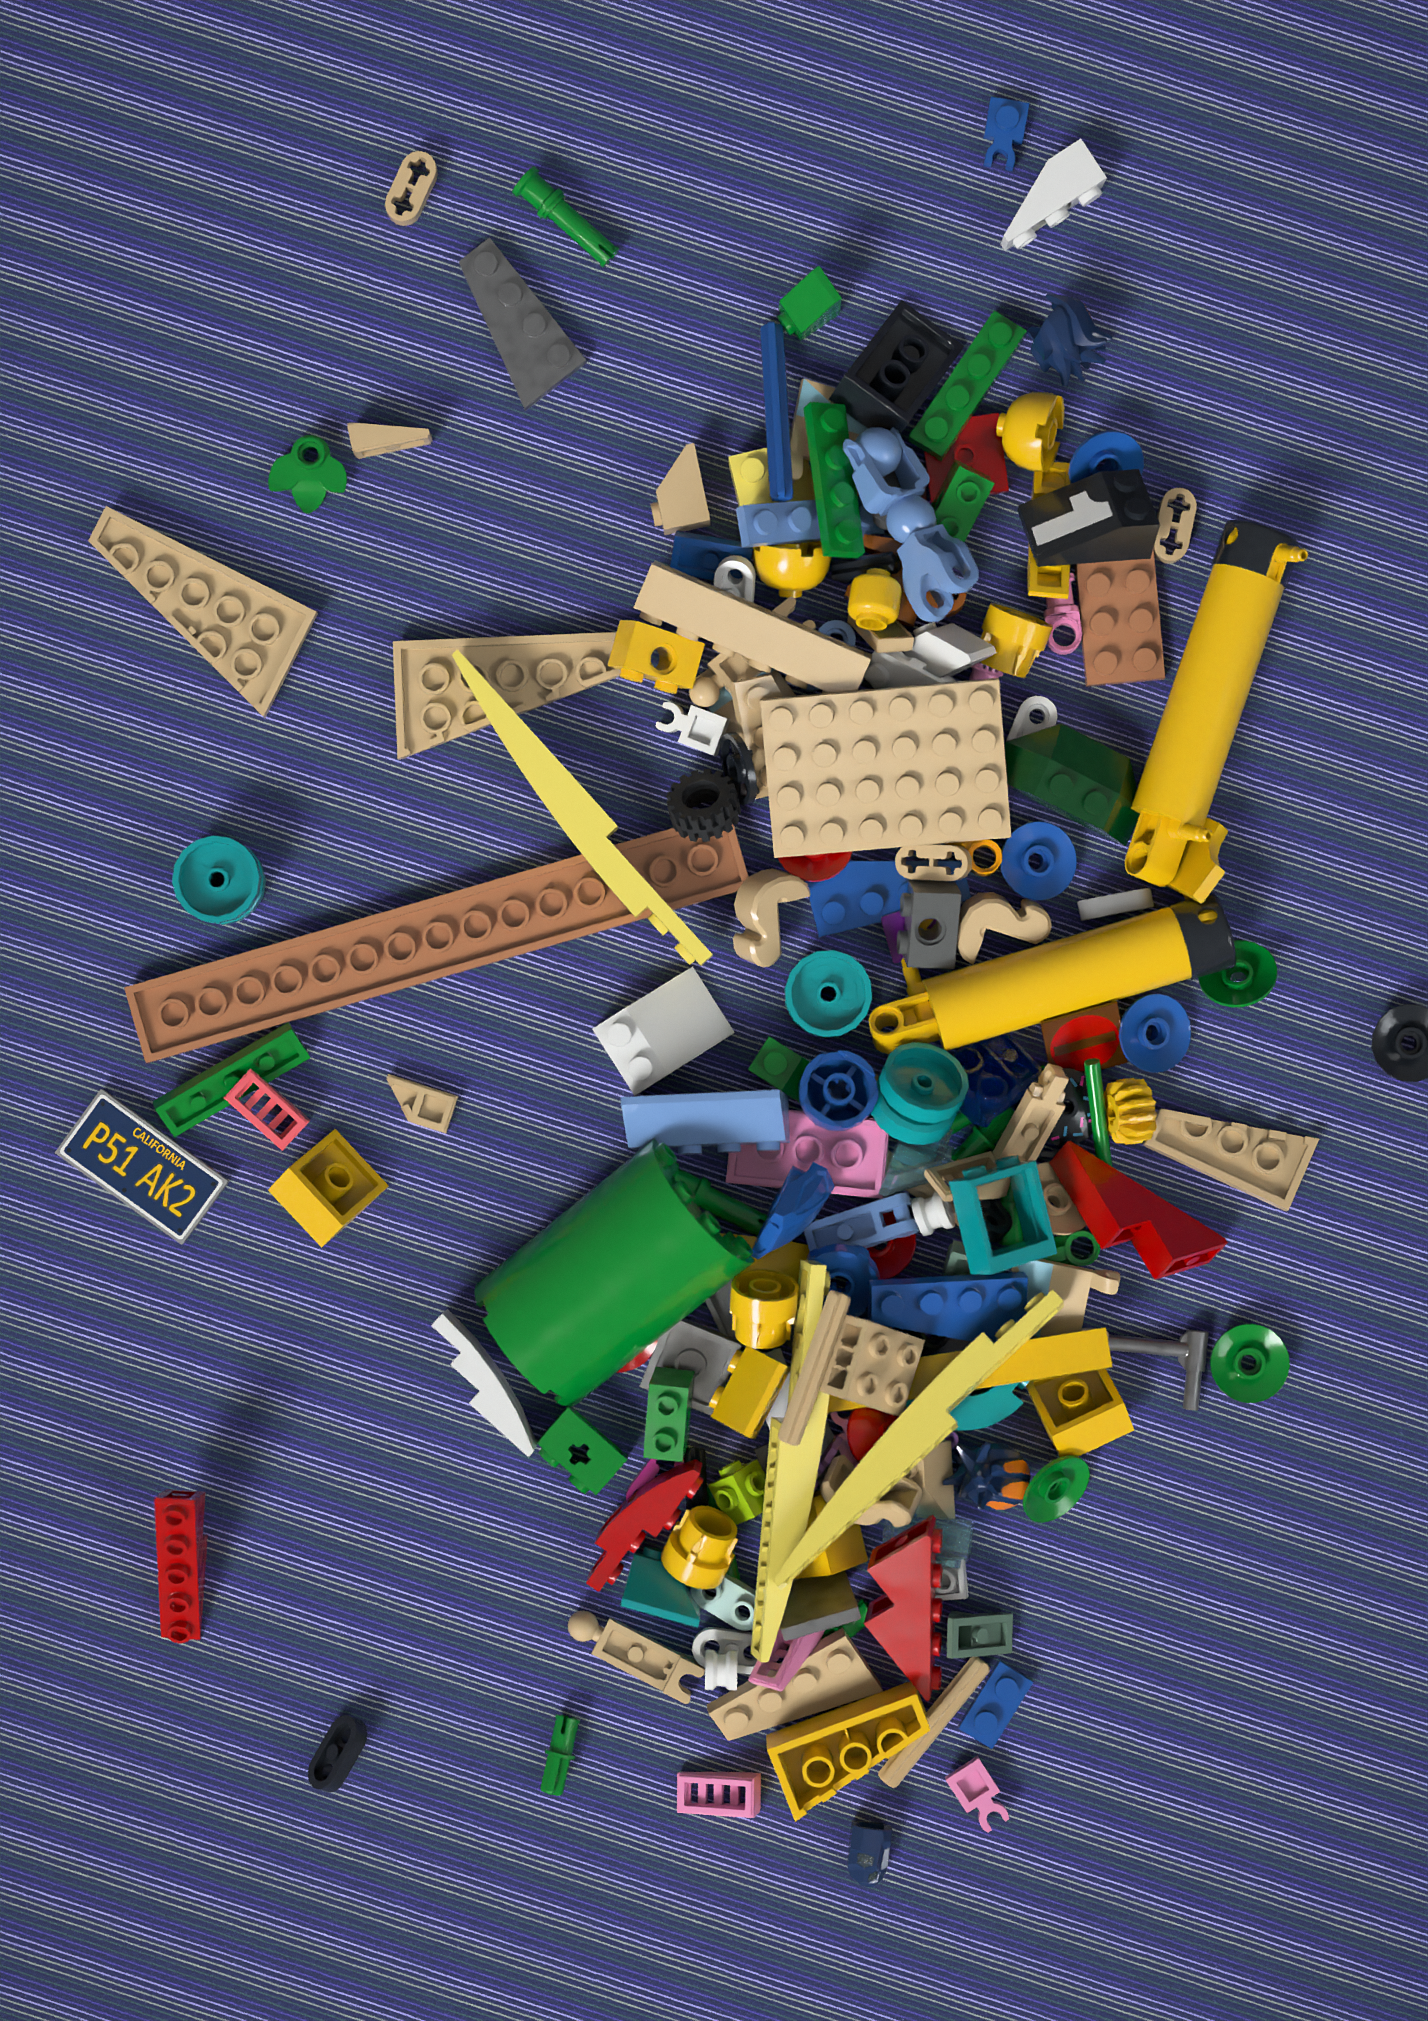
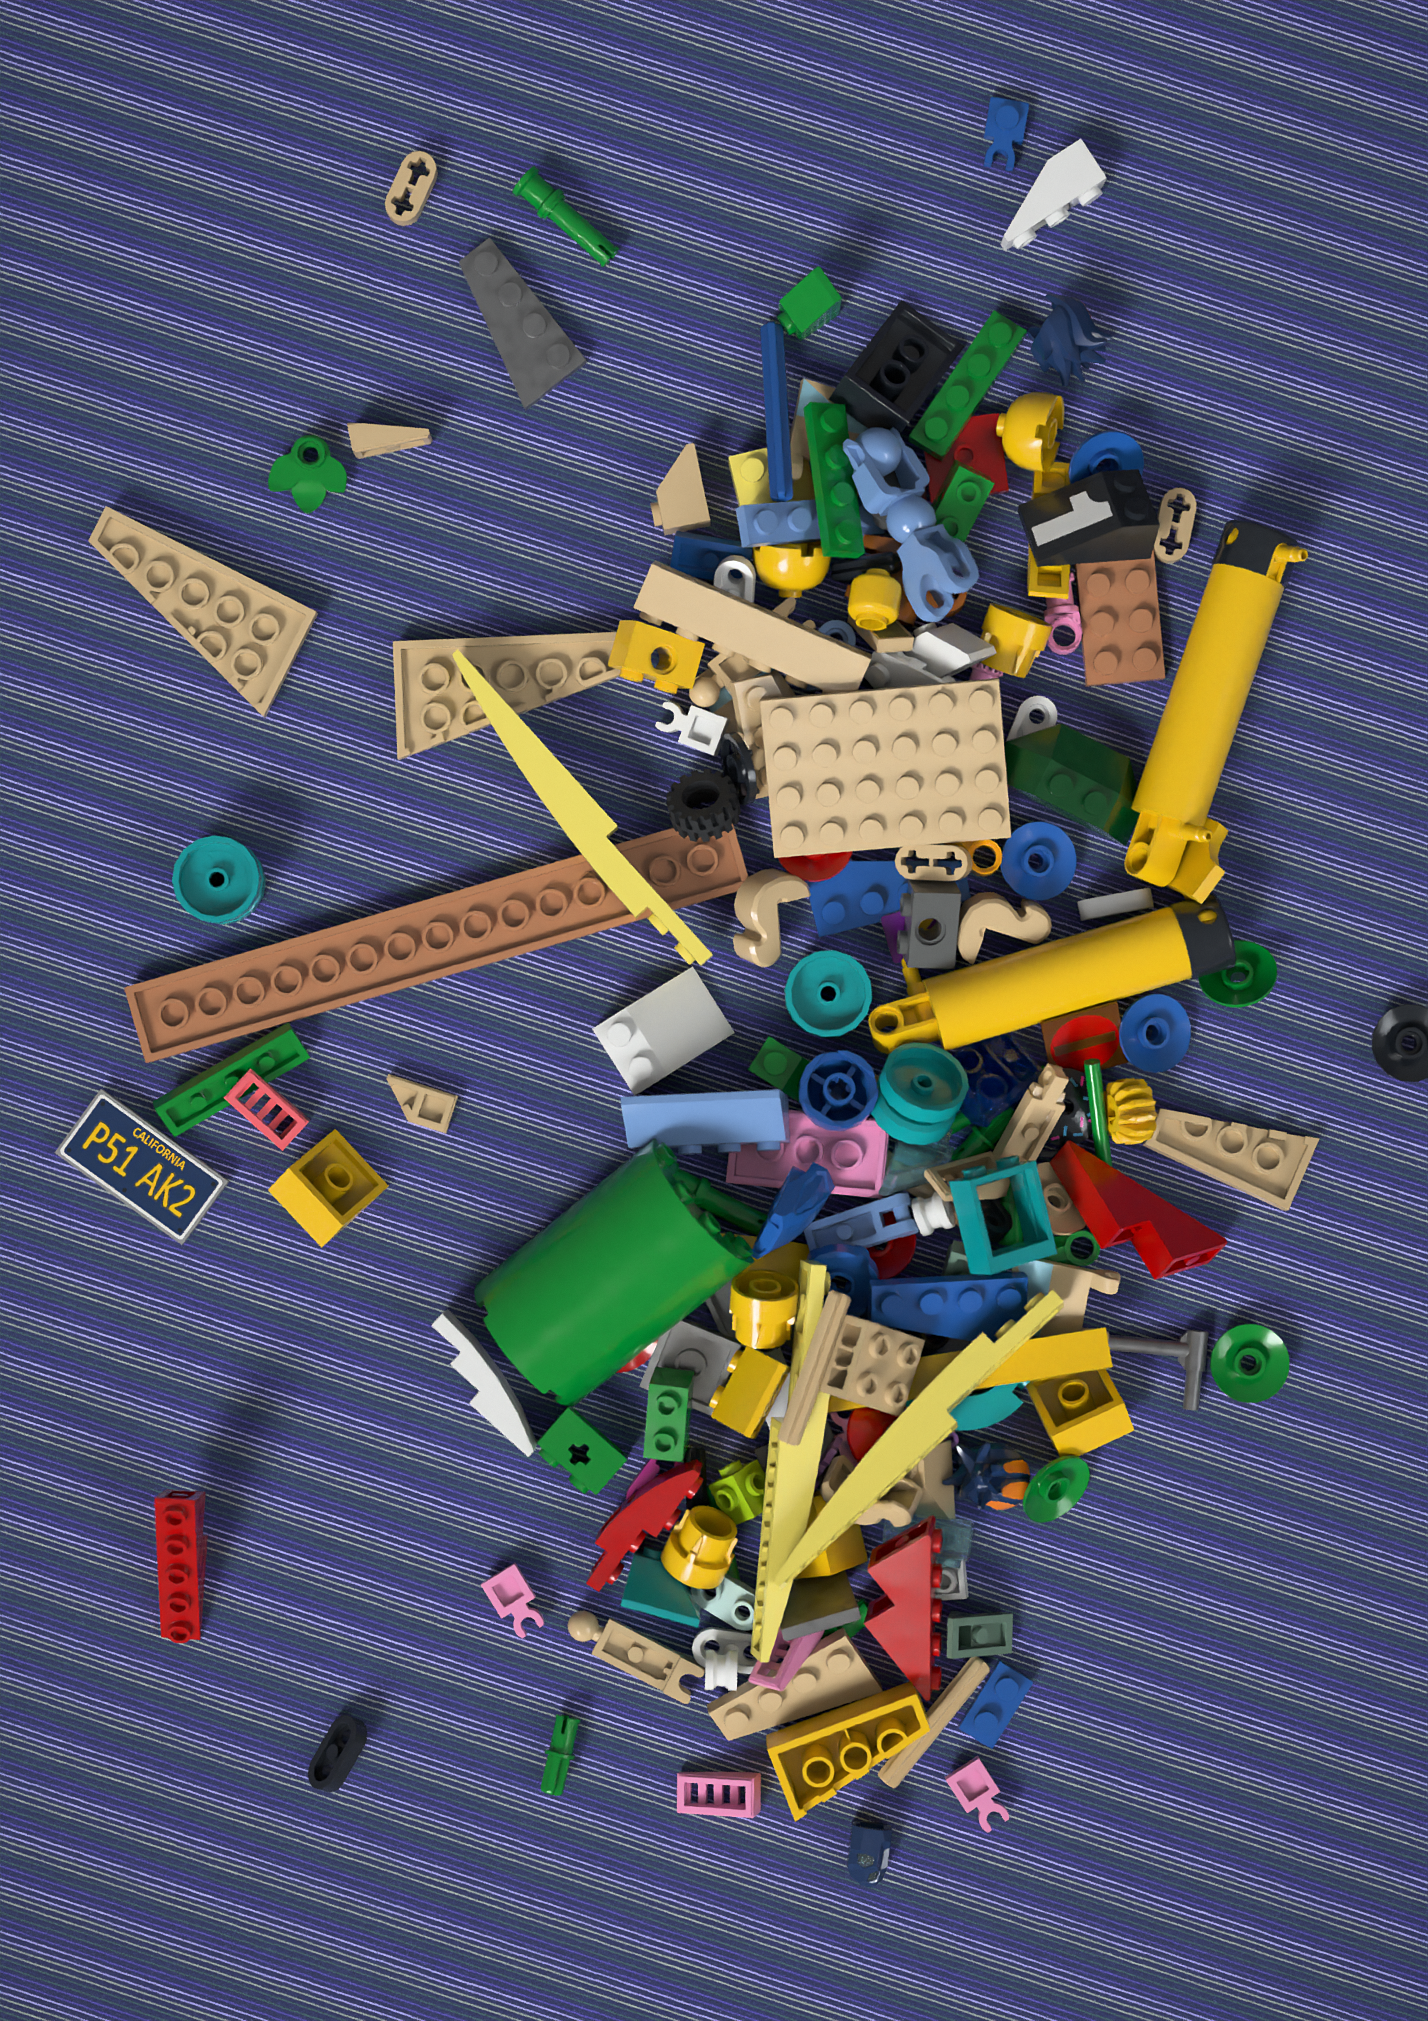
none -> bright pink plate [481,1562,544,1638]

